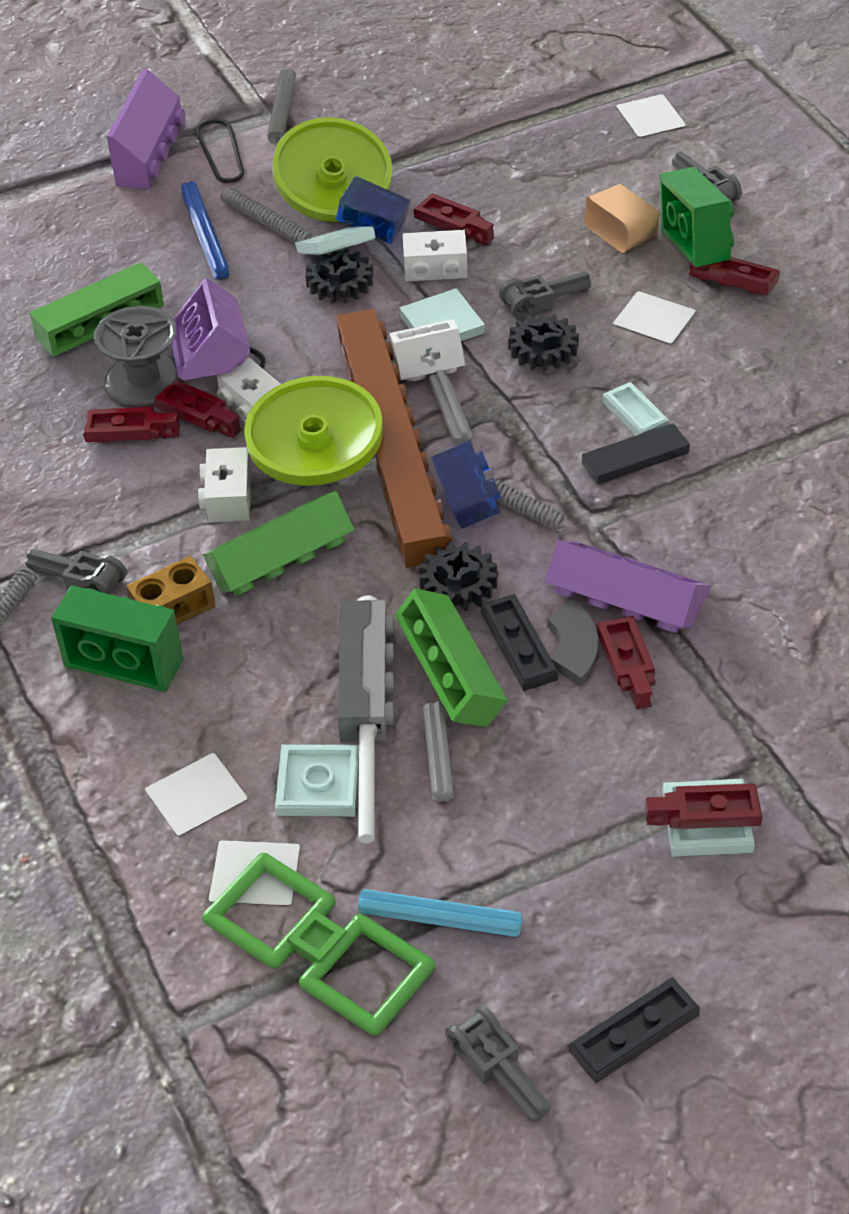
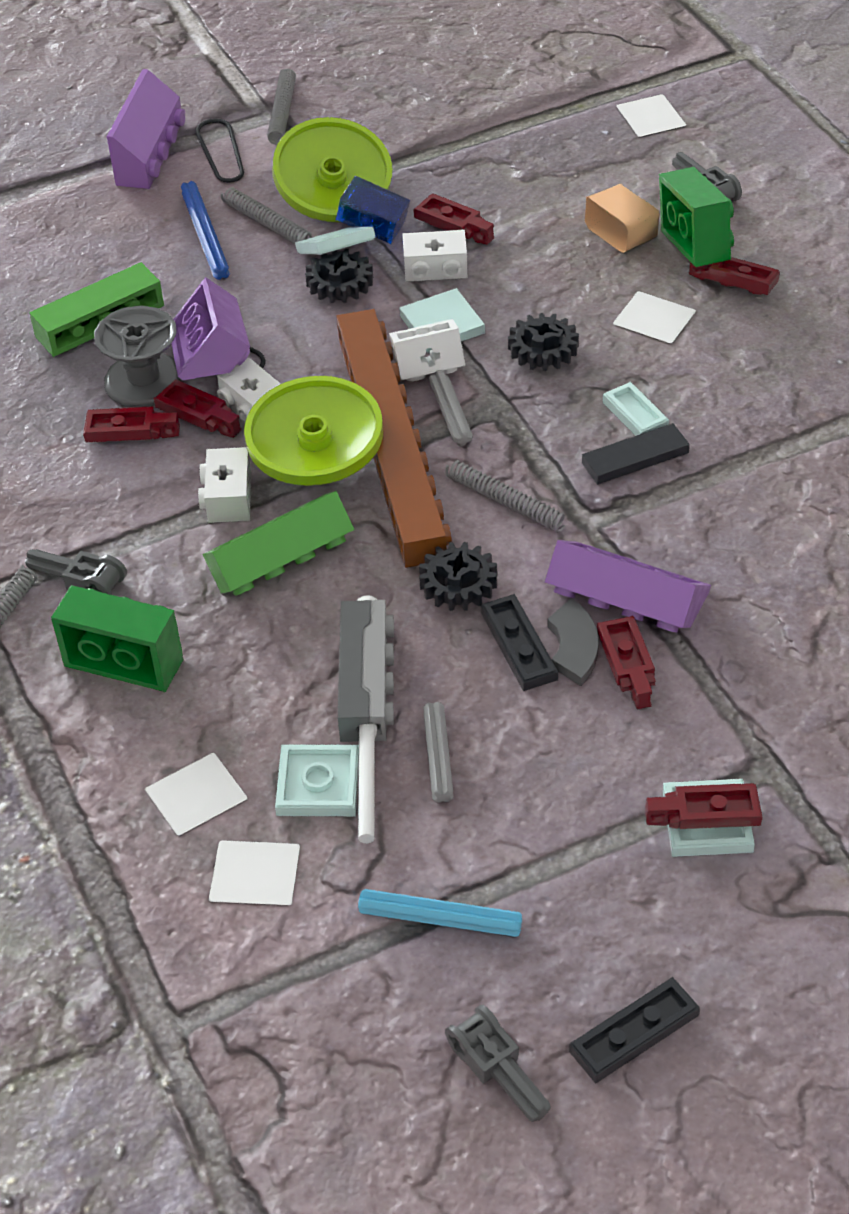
pearl gold brick [126,555,216,625] -> none
bright green bar [202,853,435,1036] -> none
bright green brick [395,588,508,727] -> none
clear blue brick [431,440,501,529] -> none
dark grey connector [499,272,591,320] -> none

